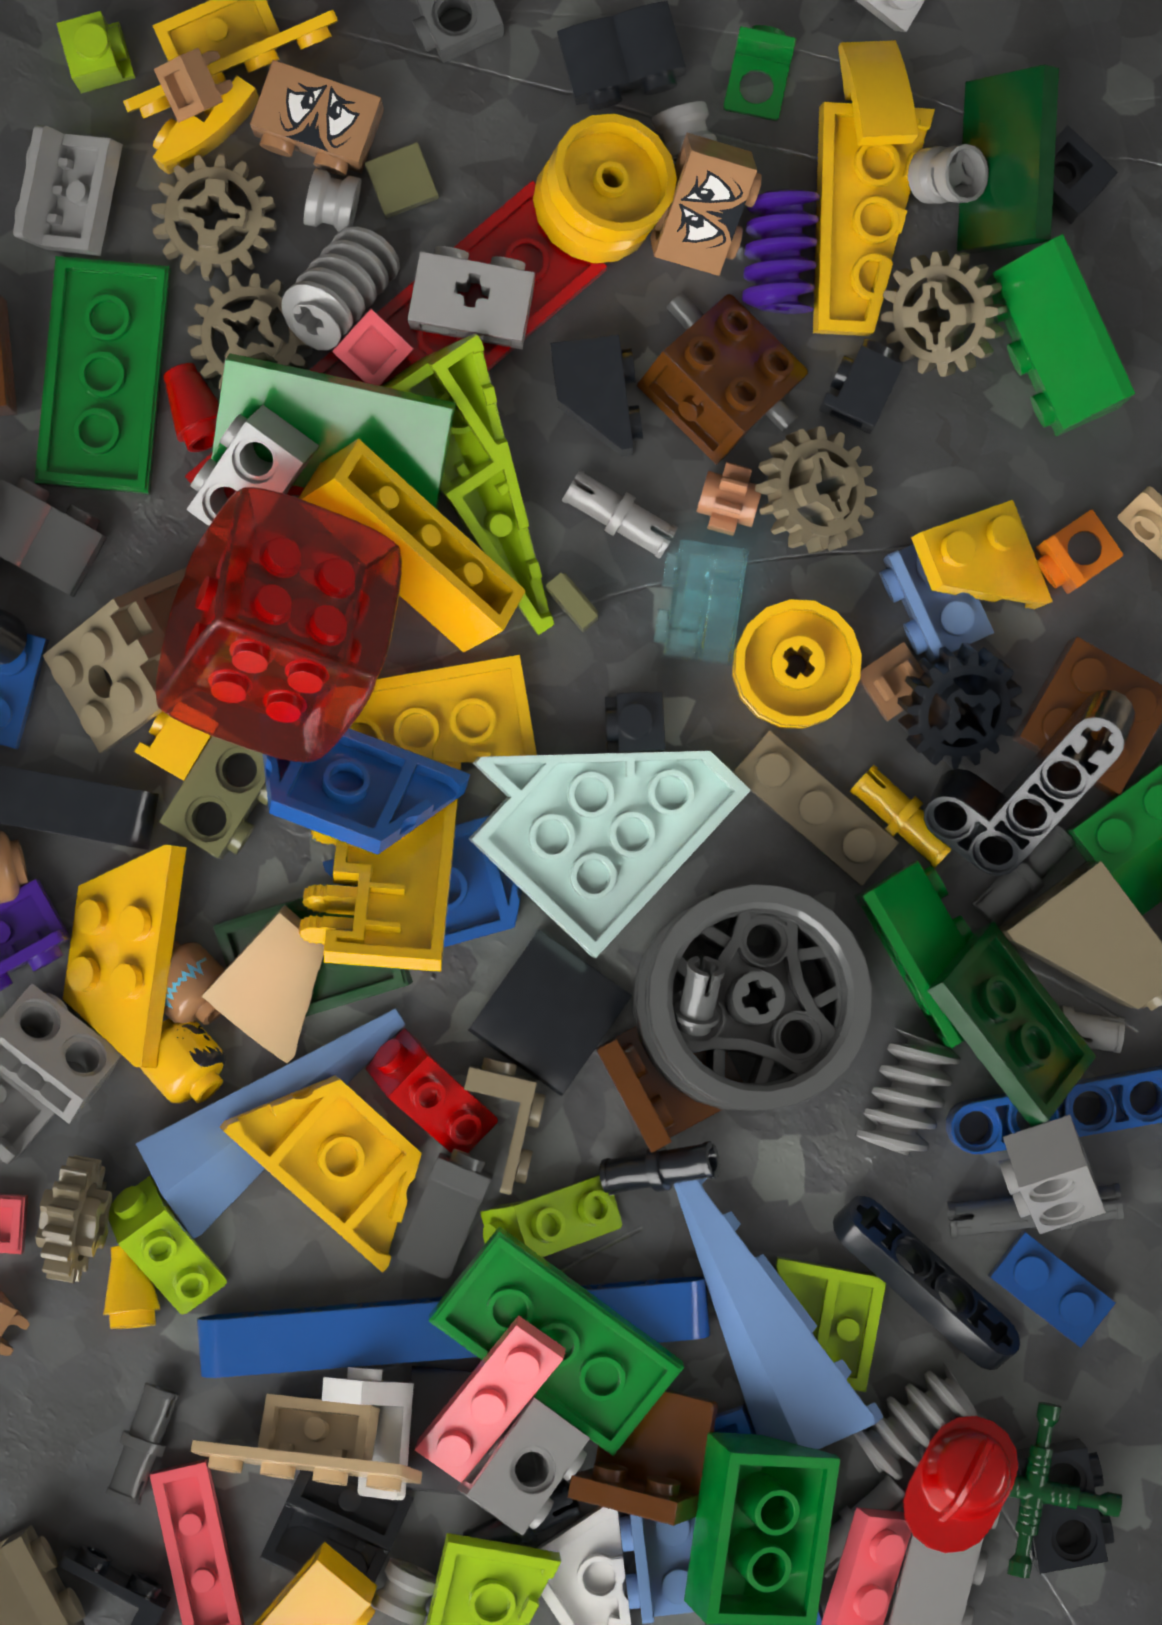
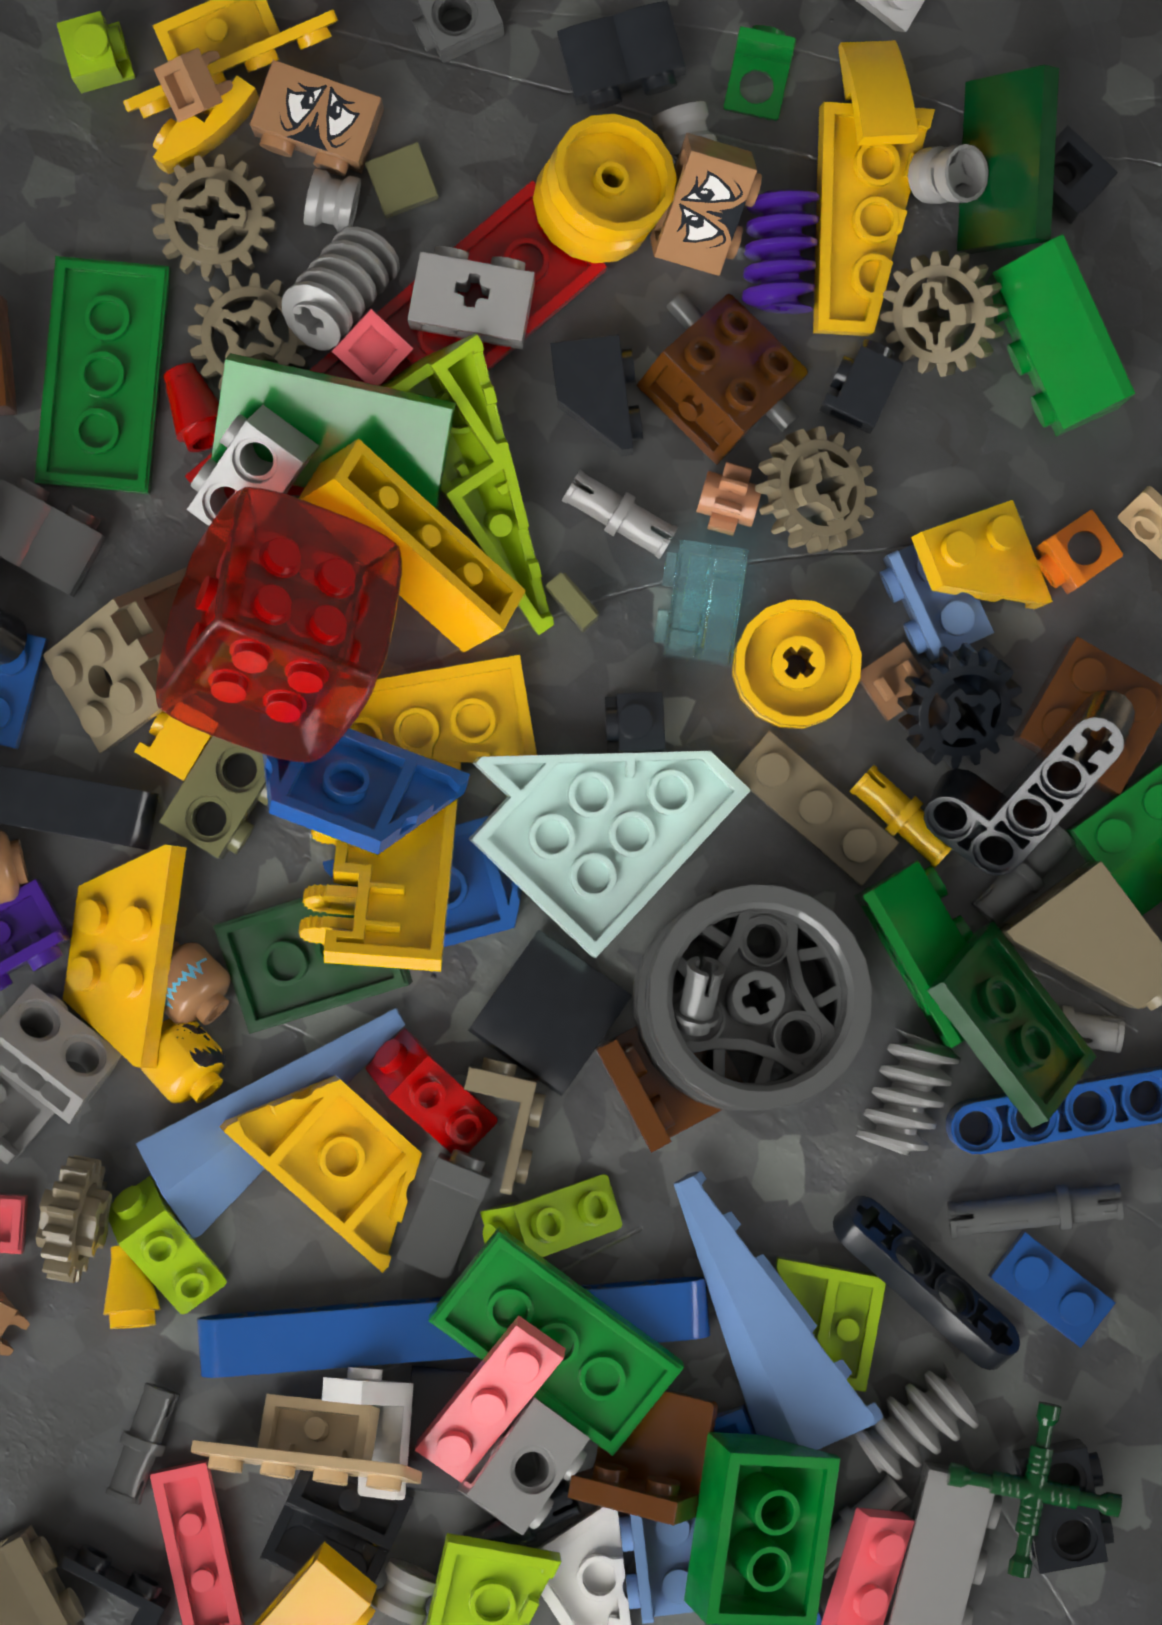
light grey bracket [13,125,123,256] -> none
tan slope [202,905,324,1064] -> none
black pin [599,1141,720,1195] -> none
red piece [903,1416,1018,1553] -> none
light grey brick [999,1115,1106,1234] -> none

